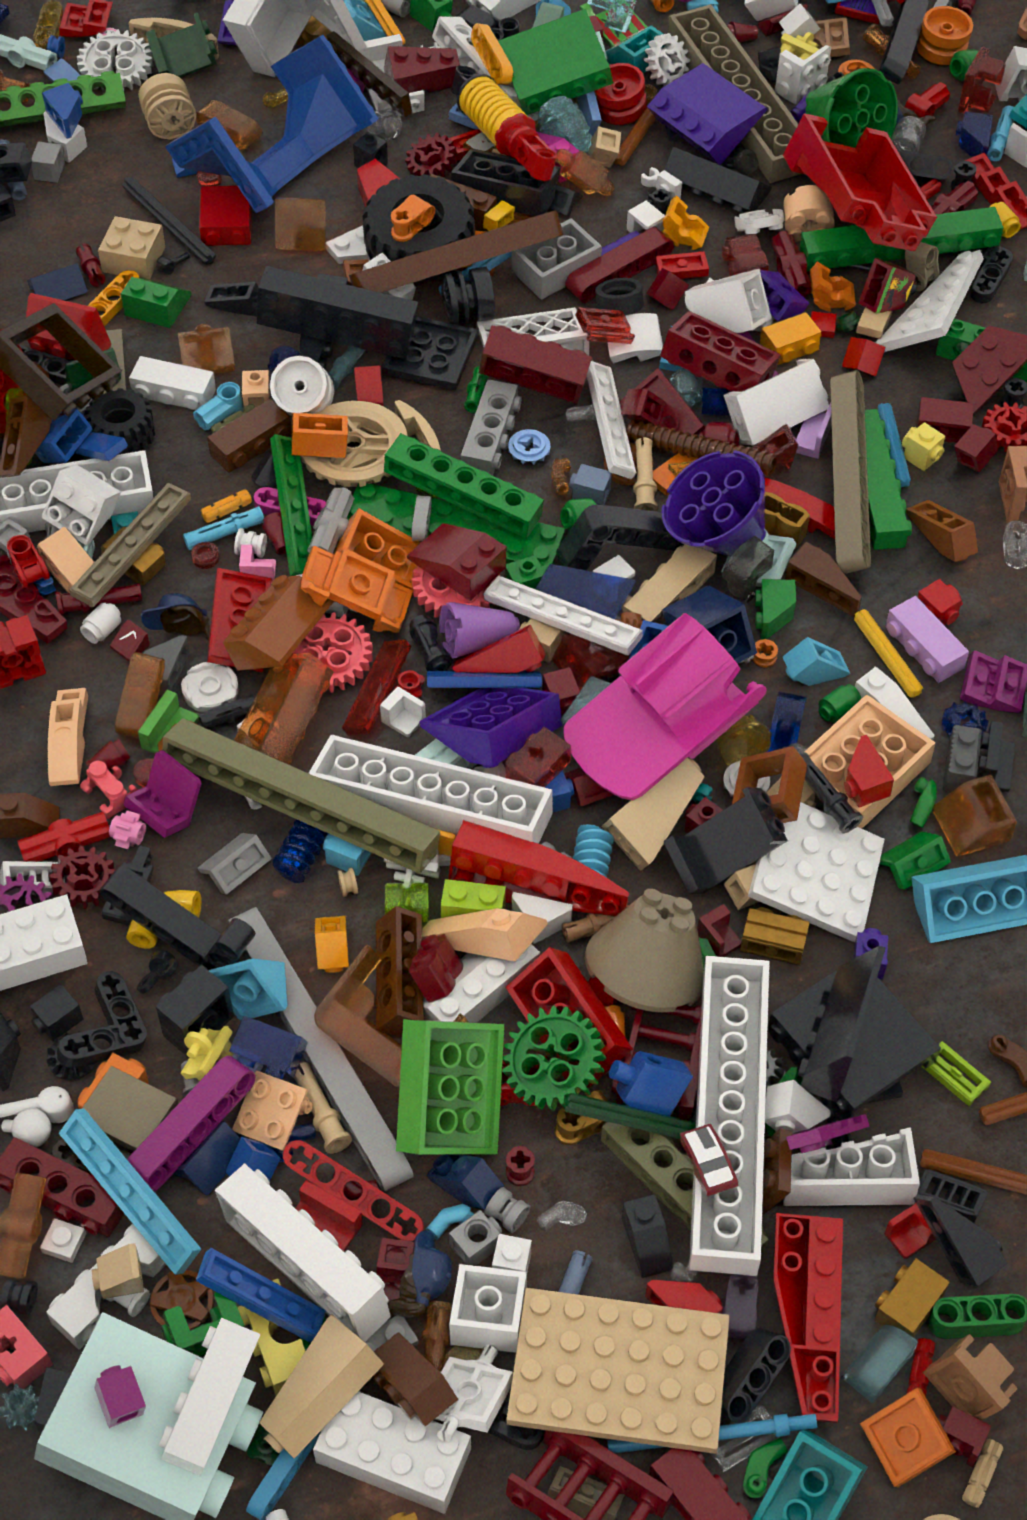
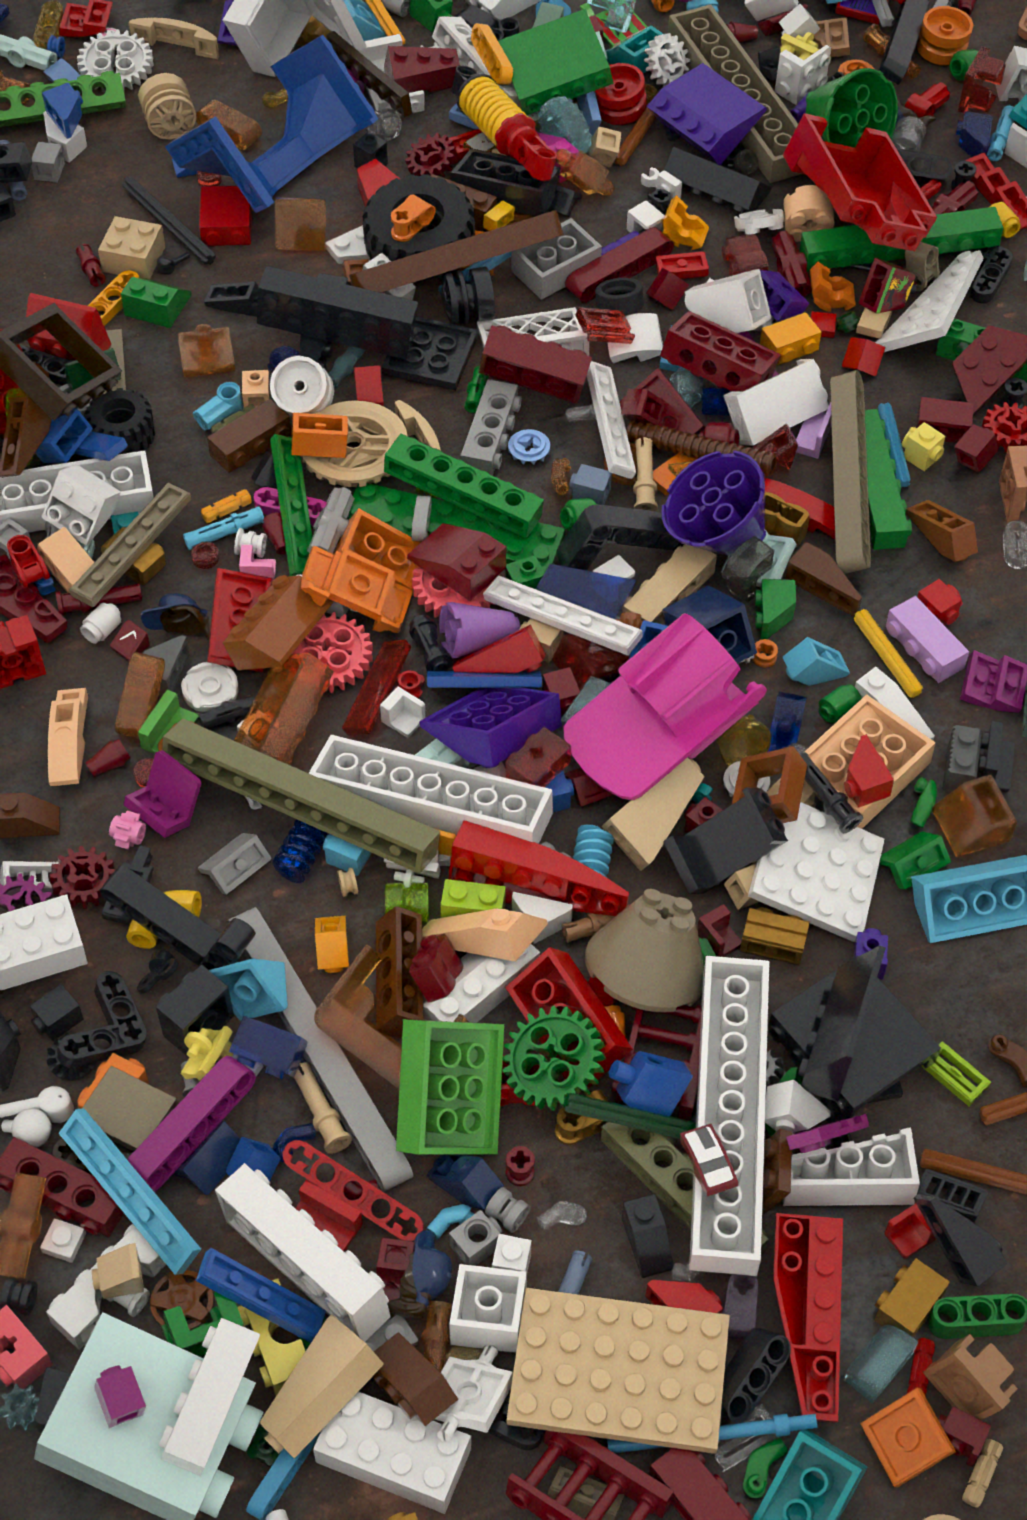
red piece [17,812,110,862] -> none
dark blue panel [27,263,87,300] -> none
coral piece [80,761,138,819] -> none
white brick [129,356,216,410] -> none
dark green panel [145,13,218,78] -> none
light nougat hinge [232,1070,313,1151] -> none
clear blue gear [942,701,989,737] -> none

